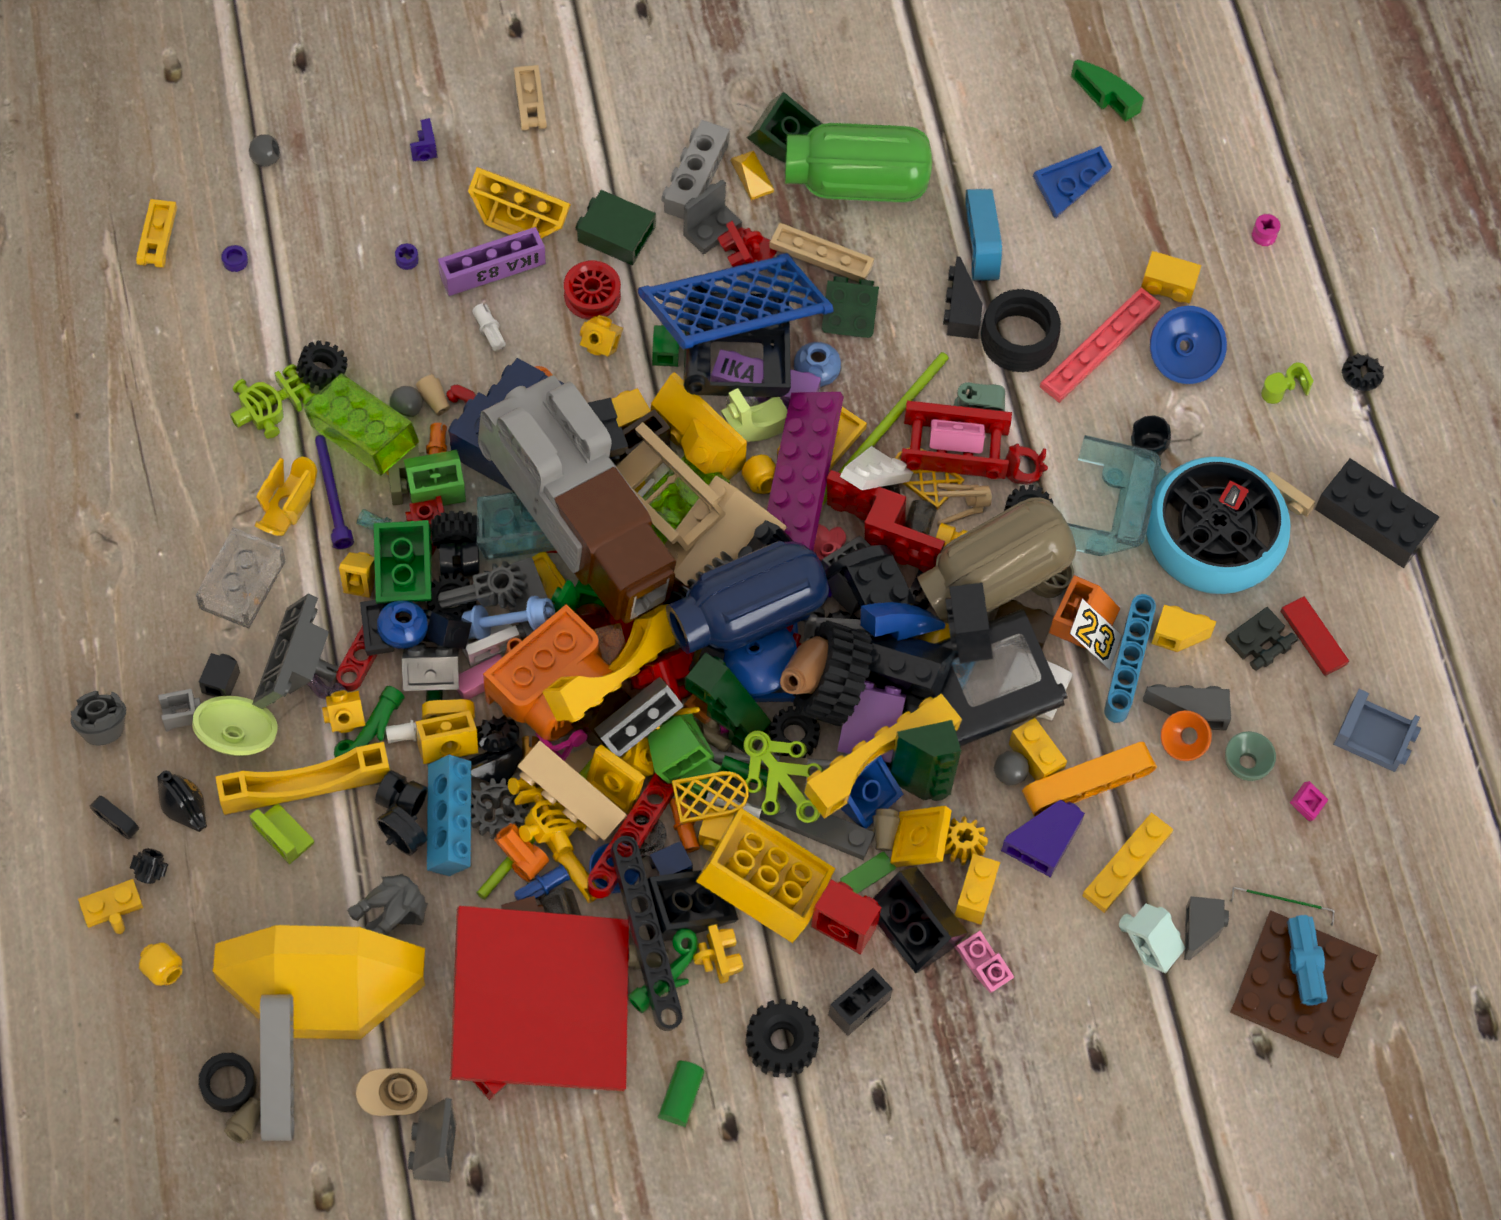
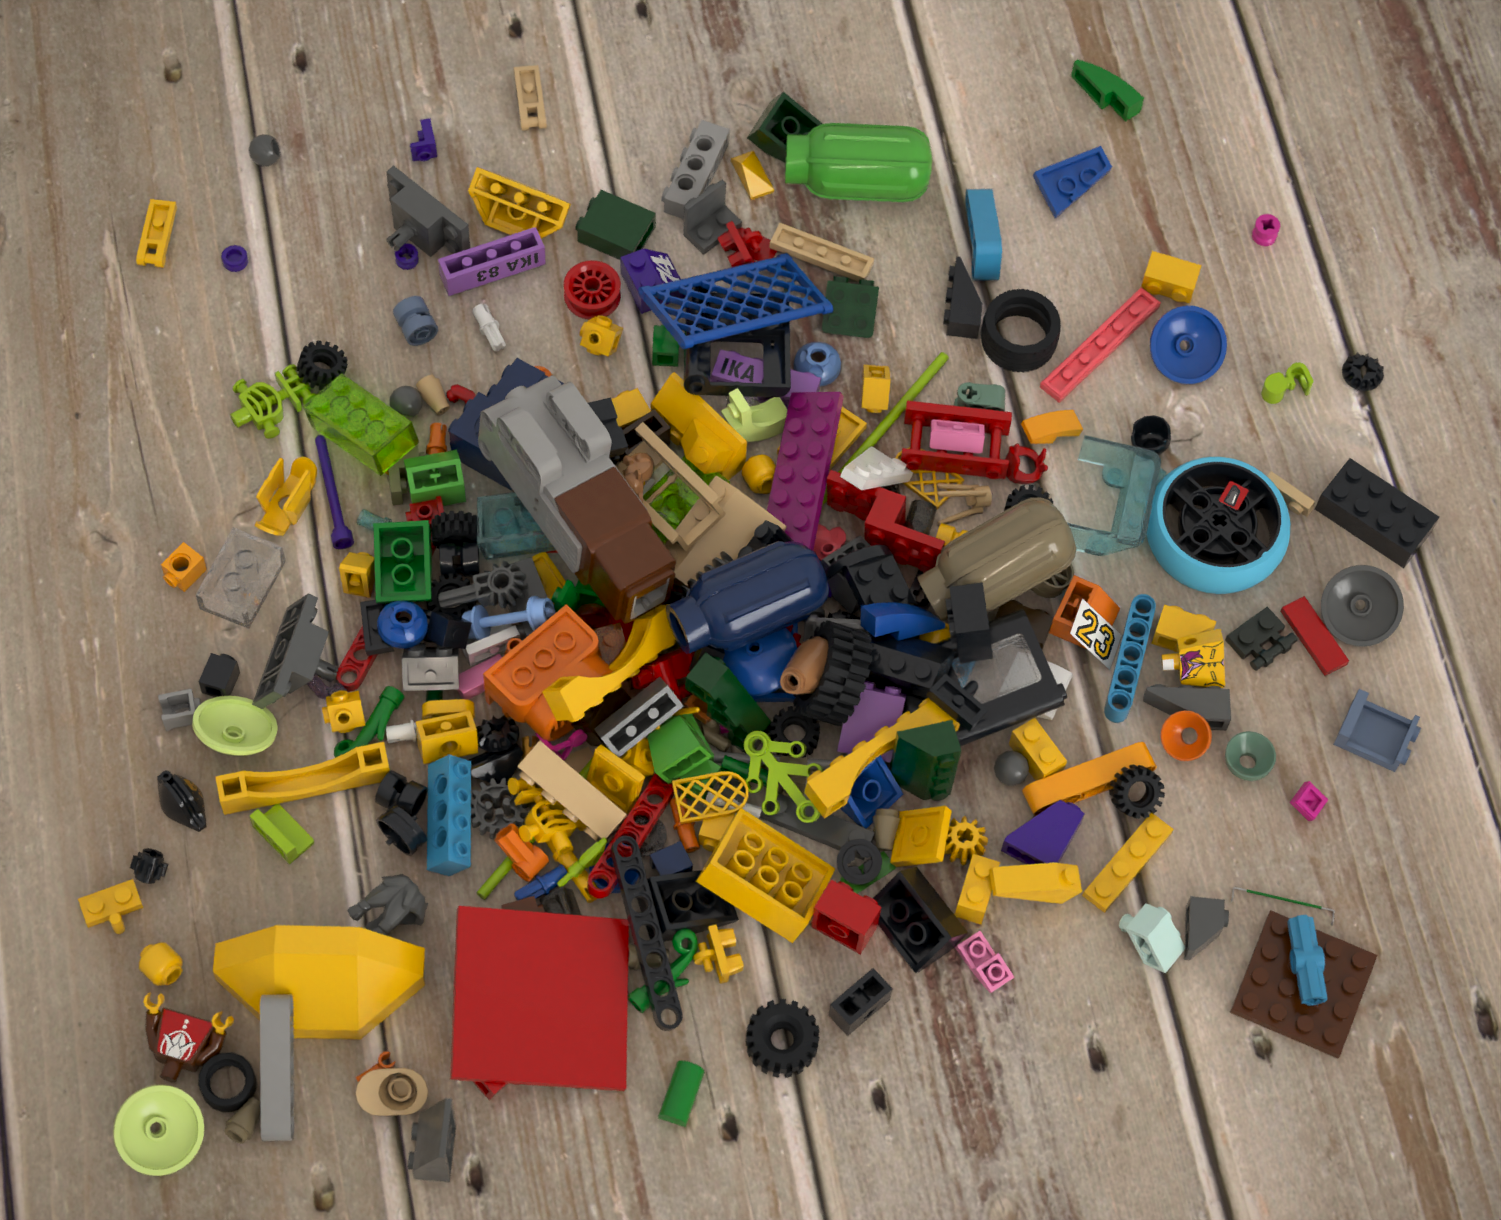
dark grey cone [71,691,126,746] -> none
black beam [90,795,139,840] -> none
none -> yellowish green dish [113,1085,204,1176]
none -> torso [144,992,234,1083]
none -> light orange brick [161,542,207,592]
none -> orange hand [356,1051,396,1082]
none -> dark grey brick [386,165,470,257]
none -> sand blue wheel [393,296,438,346]
none -> lime hand [557,837,607,888]
none -> dark purple slope [620,248,685,314]
none -> medium nougat animal [622,453,655,503]
none -> black gear [837,839,882,885]
none -> yellow slope [861,364,891,413]
none -> black plate [926,674,989,732]
none -> yellow slope [989,863,1082,904]
none -> light orange slope [1021,410,1083,444]
none -> black tyre [1109,764,1165,819]
none -> yellow torso [1161,629,1225,688]
none -> dark grey dish [1321,565,1404,647]

